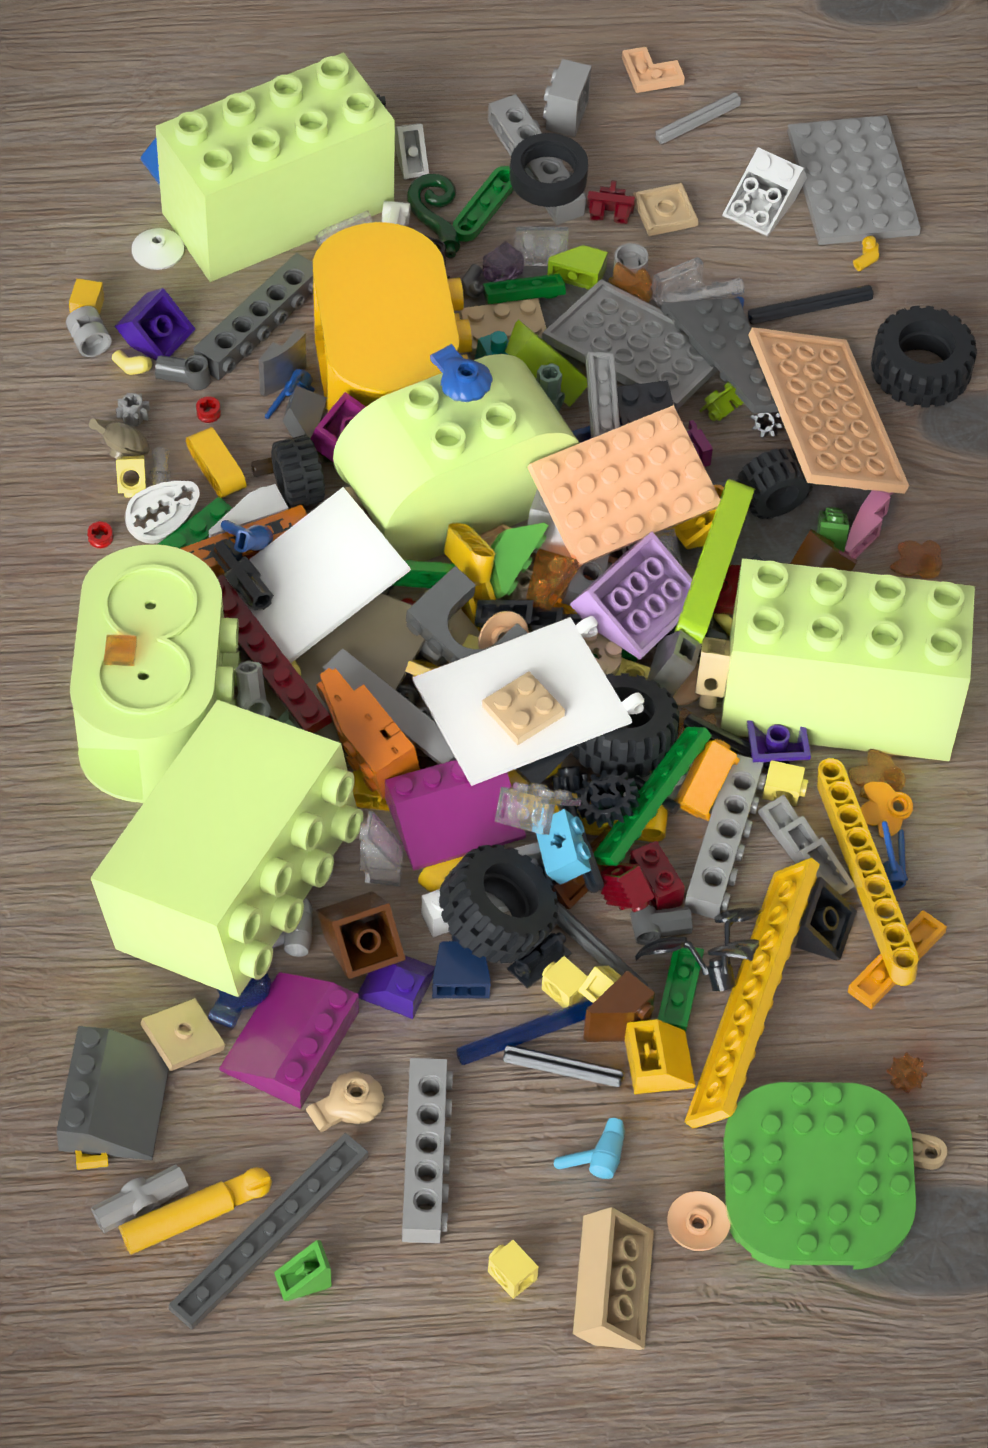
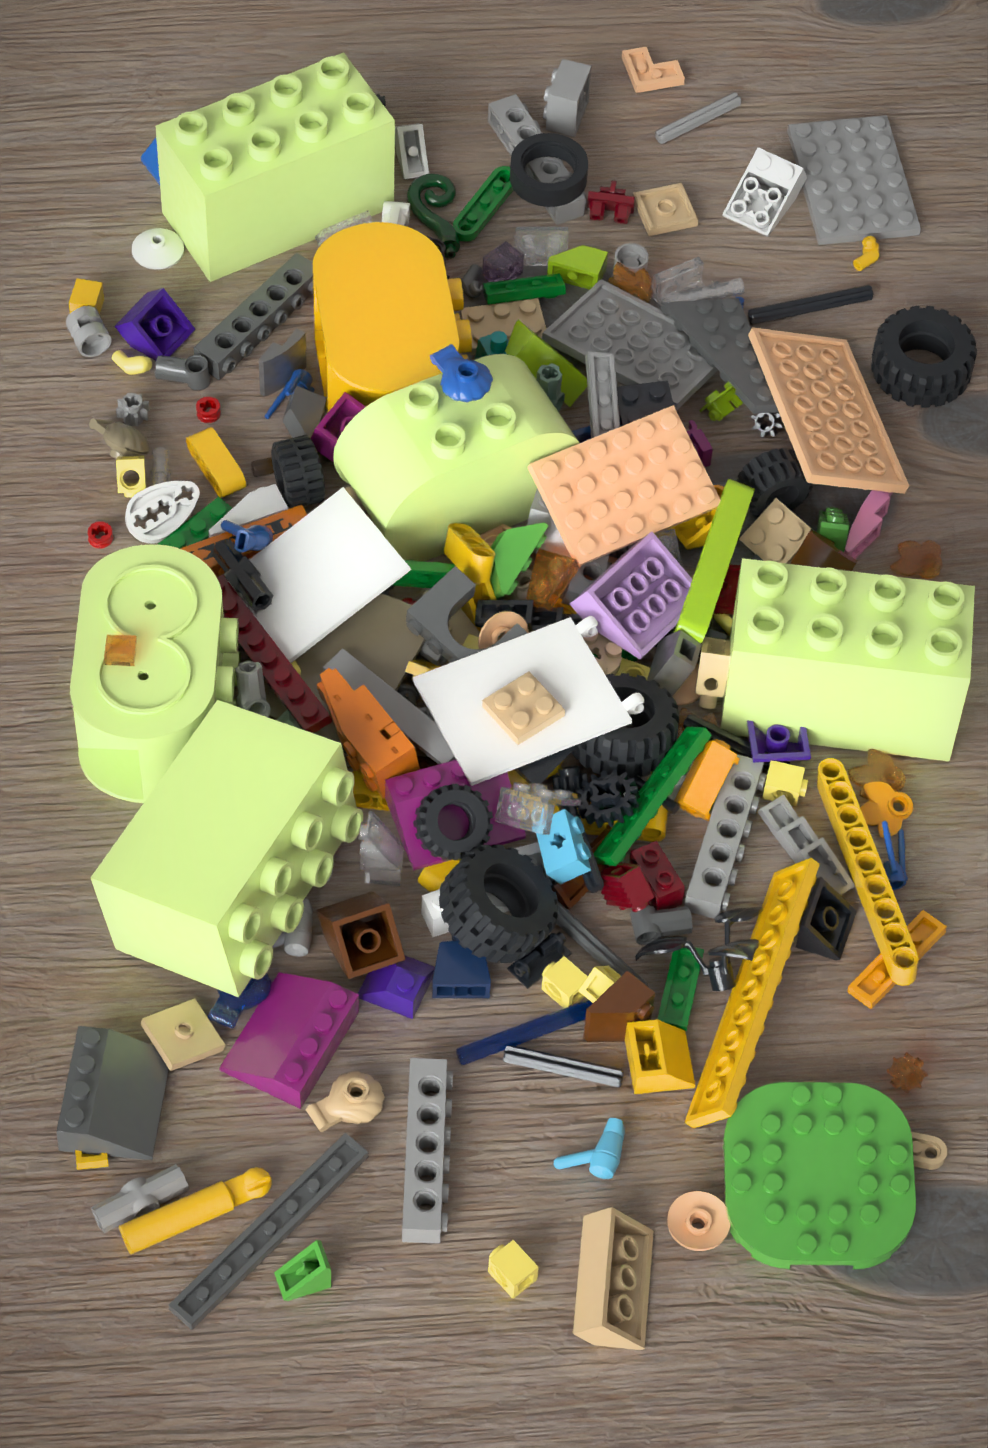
none -> black tyre [413,784,493,861]
none -> tan plate [739,498,811,564]

